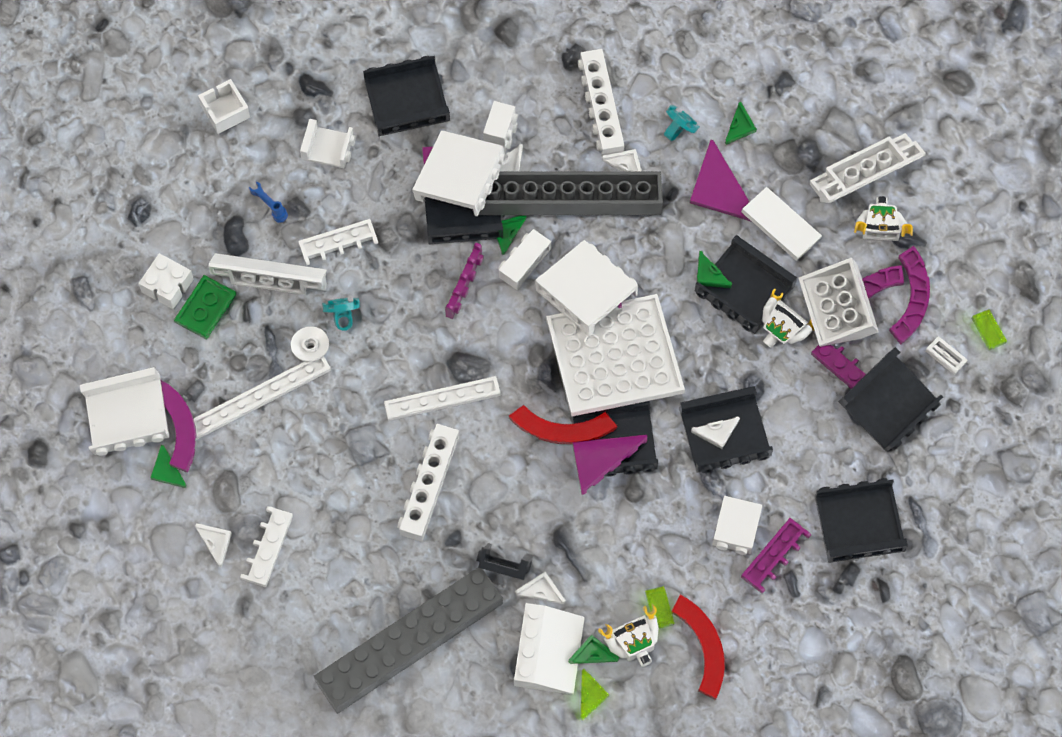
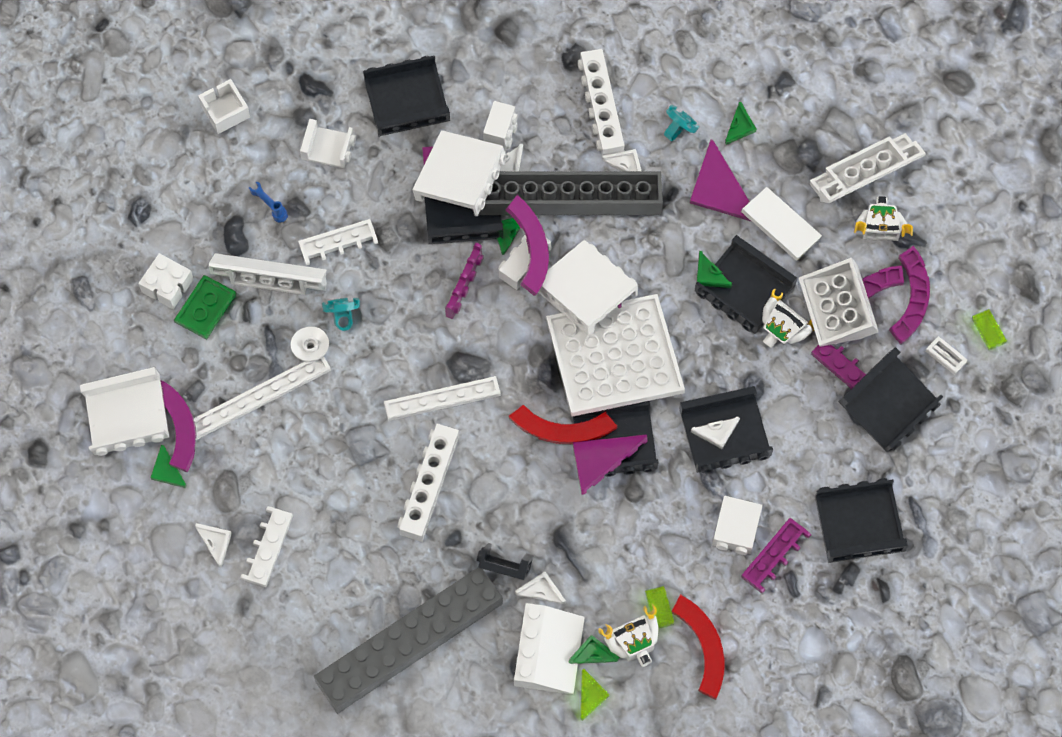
none -> magenta tile [506,195,549,296]

